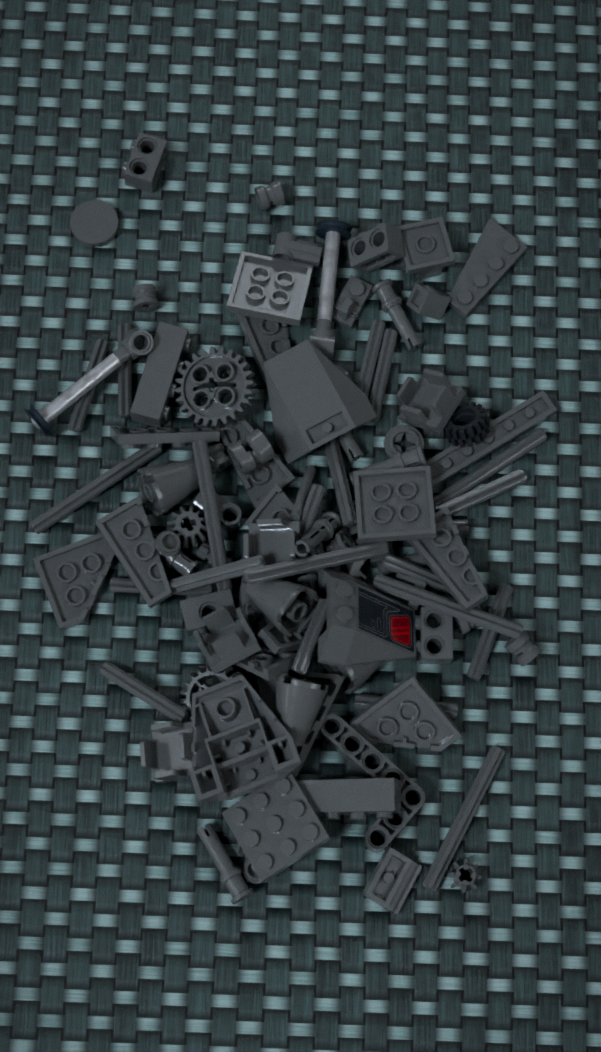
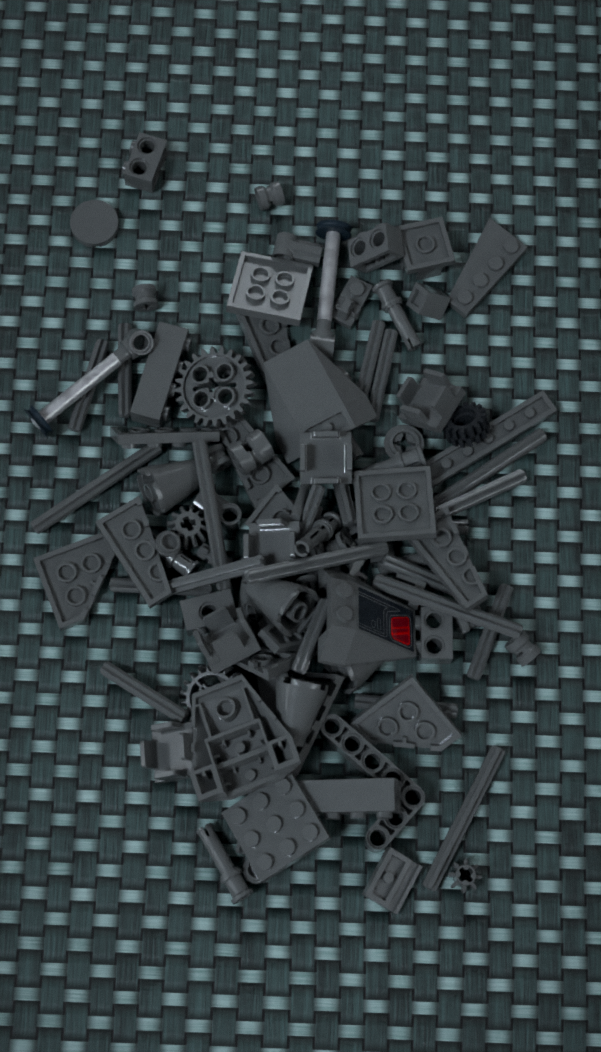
none -> dark grey panel [299,431,352,484]

